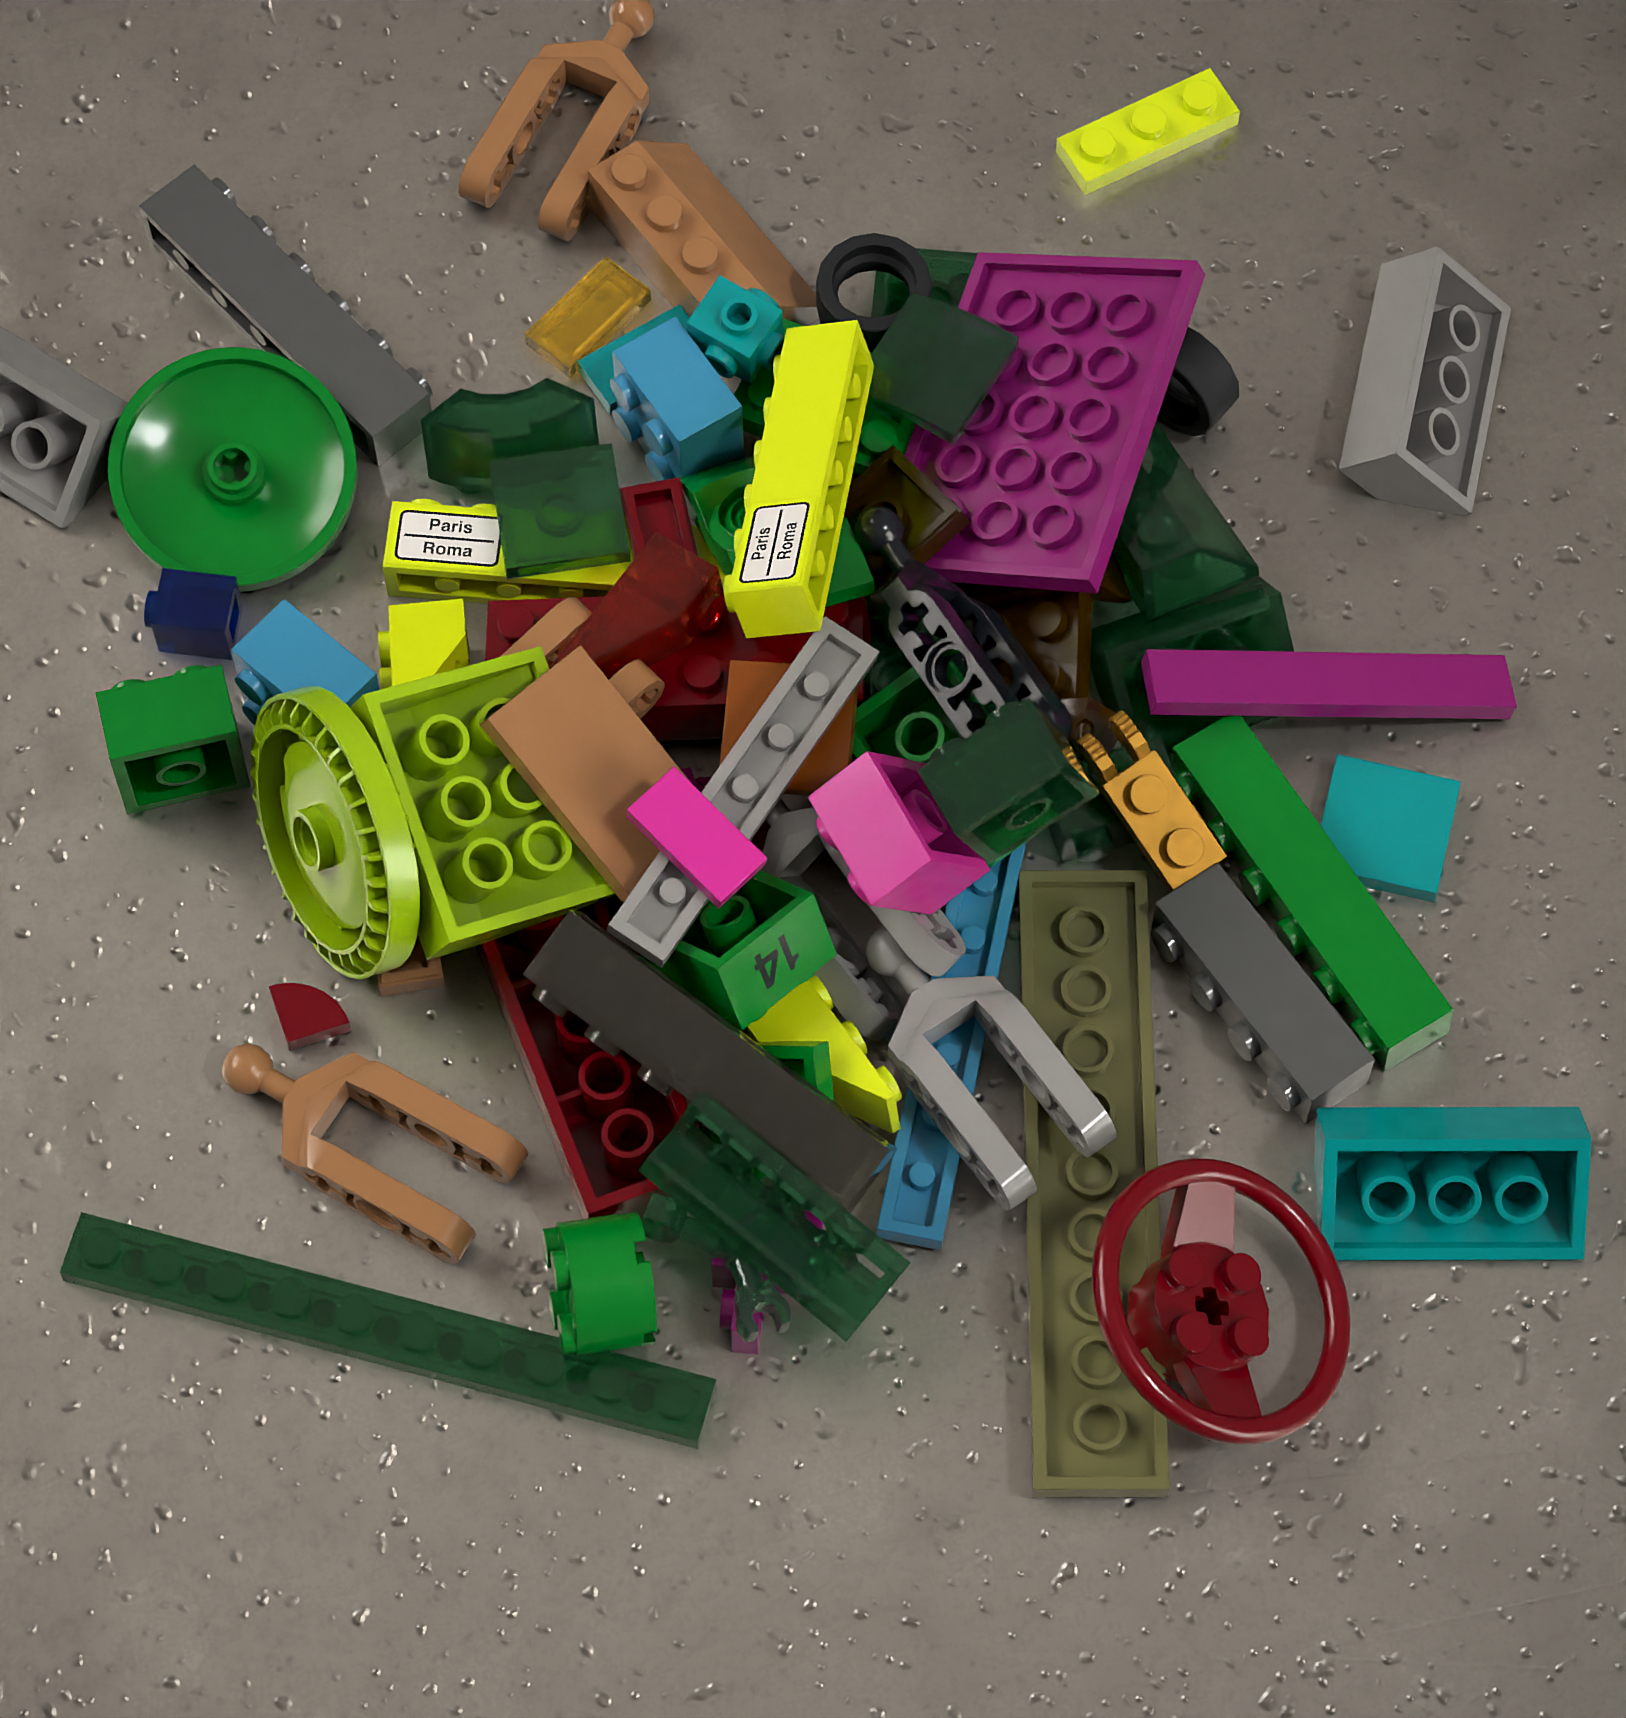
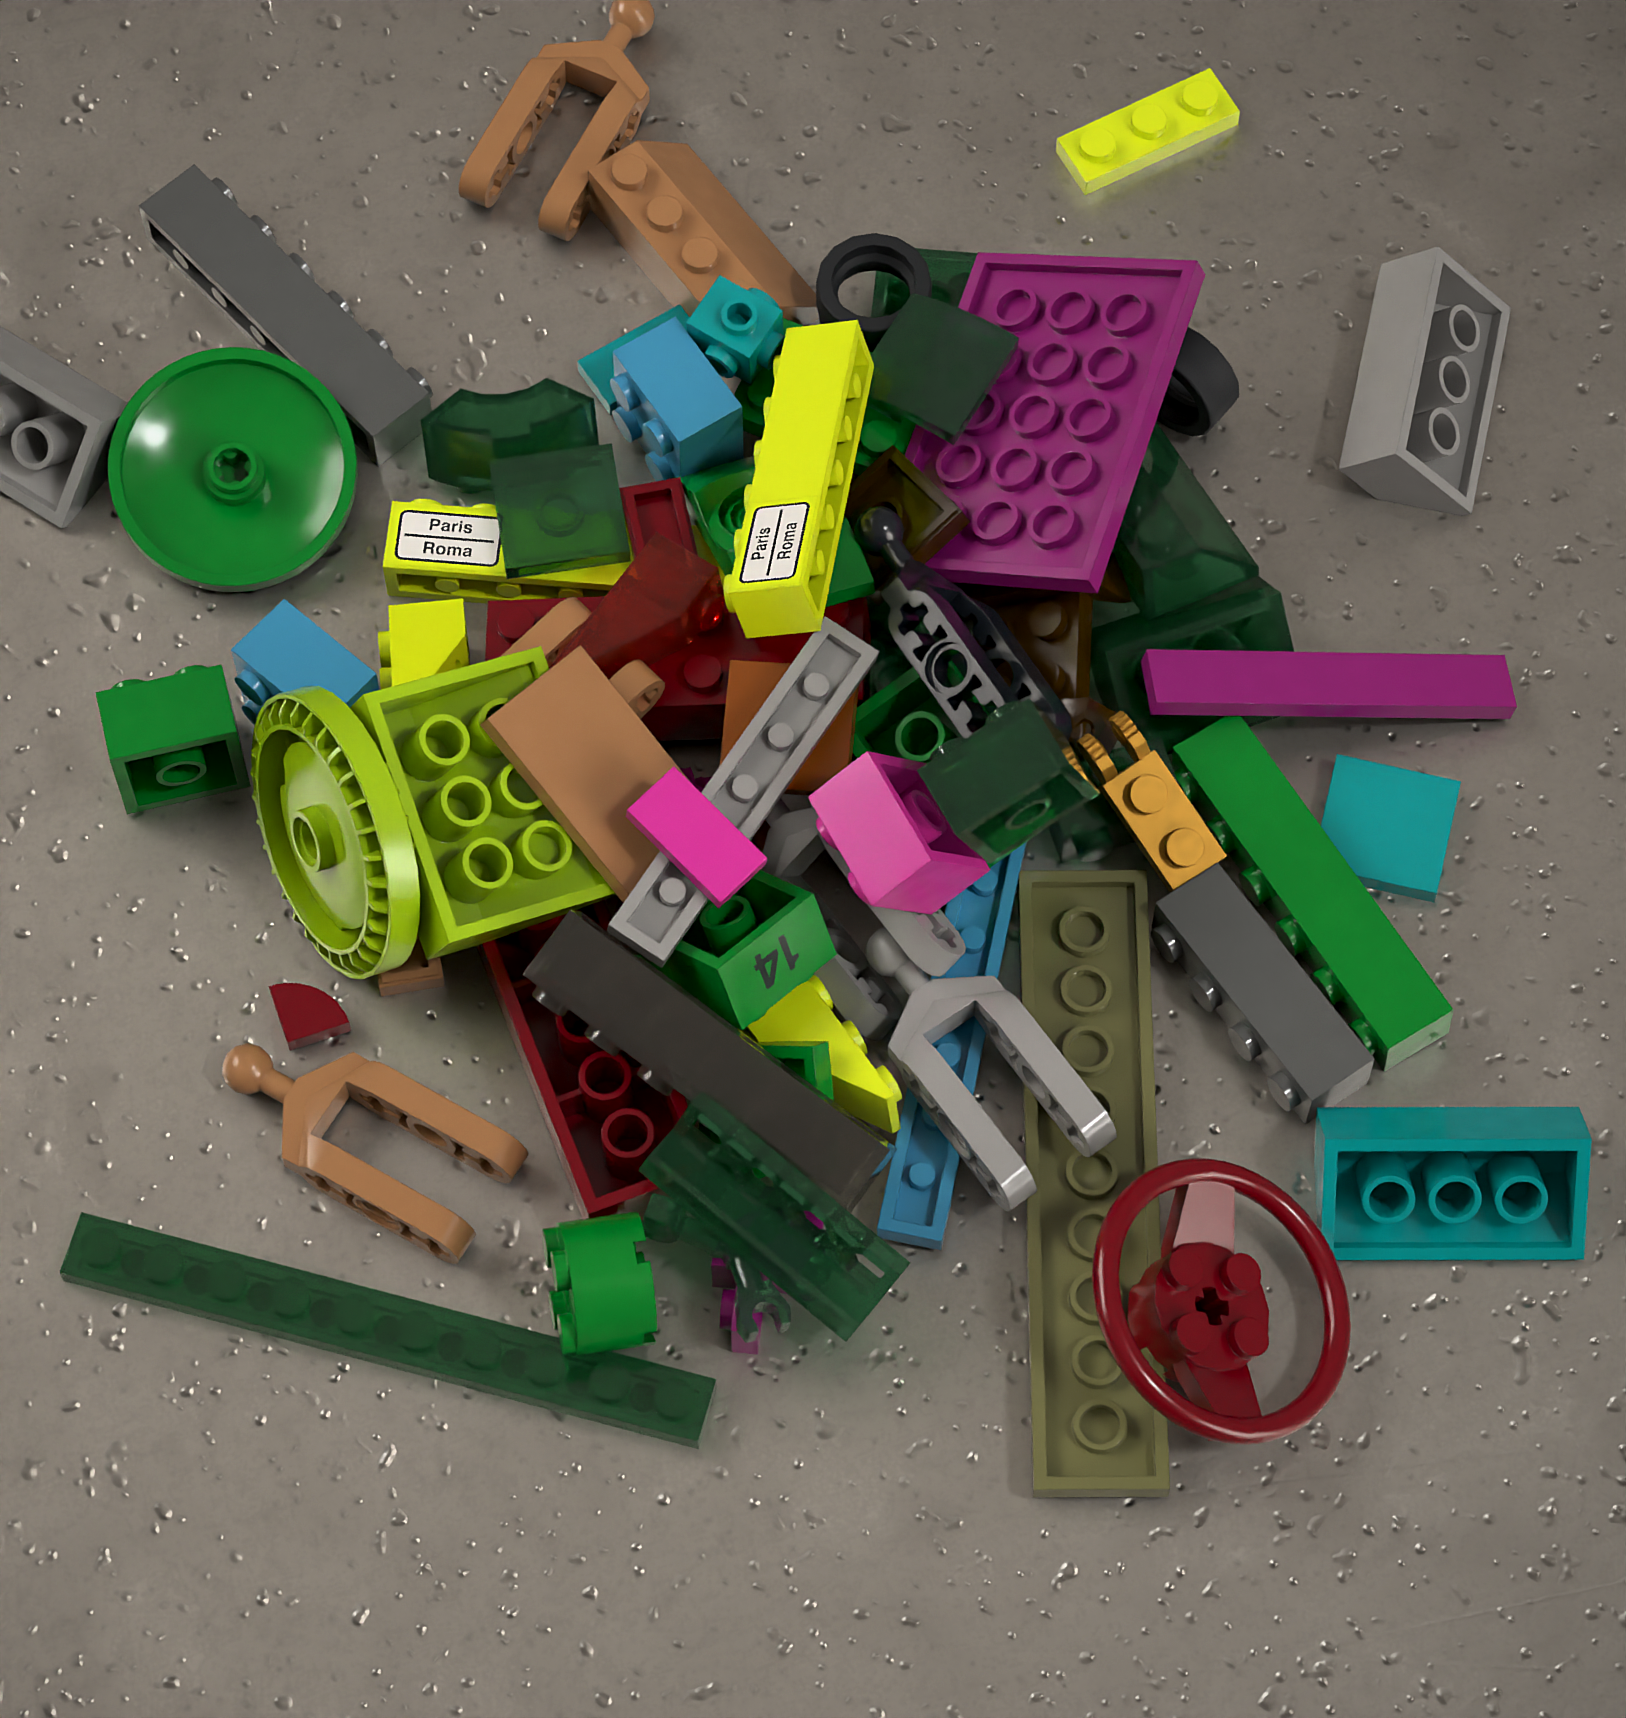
clear blue brick [144,568,243,660] -> none
clear yellow tile [525,256,651,378] -> none

